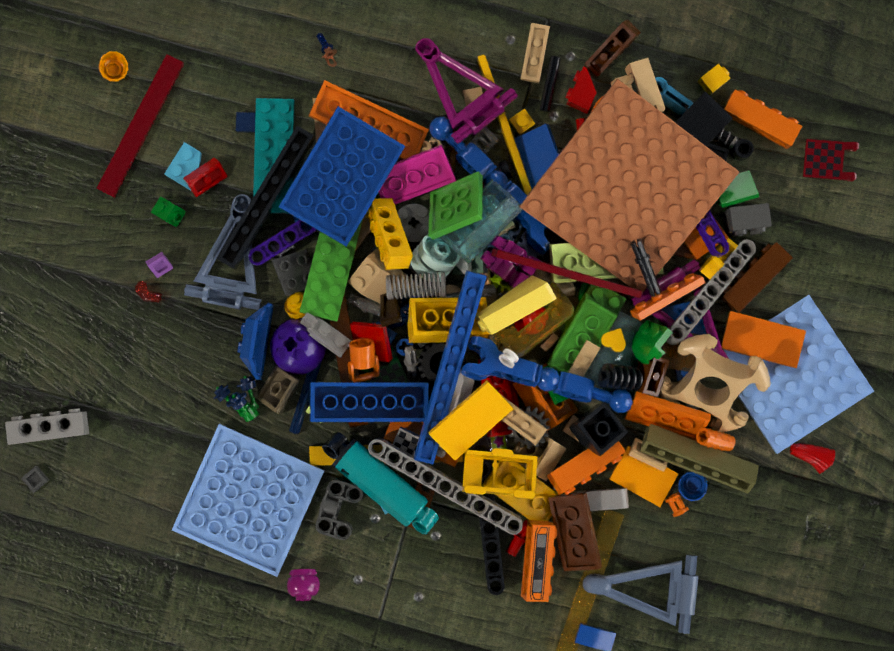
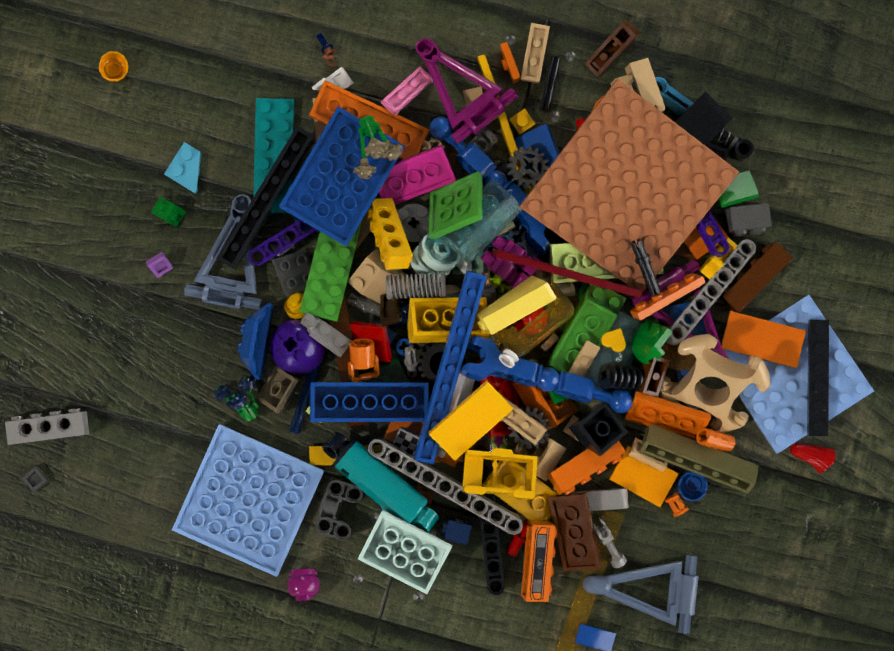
dark red tile [96,54,184,198] -> none
clear red arm [135,281,161,303] -> none
red slope [183,158,228,197] -> none
dark blue tile [236,112,256,133] -> none
red slope [565,66,597,114] -> none
yellow brick [698,64,730,95] -> none
orange brick [723,90,802,149] -> none
dark red flag [803,139,859,182] -> none
none -> white slope [312,67,353,91]
none -> dark tan plant [353,116,403,179]
none -> light aqua slope [358,510,453,594]
none -> bright pink tile [381,66,433,116]
none -> dark blue brick [441,516,472,545]
none -> orange plate [500,42,521,84]
none -> dark grey gear [506,146,549,189]
none -> light grey bar [592,517,627,568]
none -> black plate [807,319,829,436]

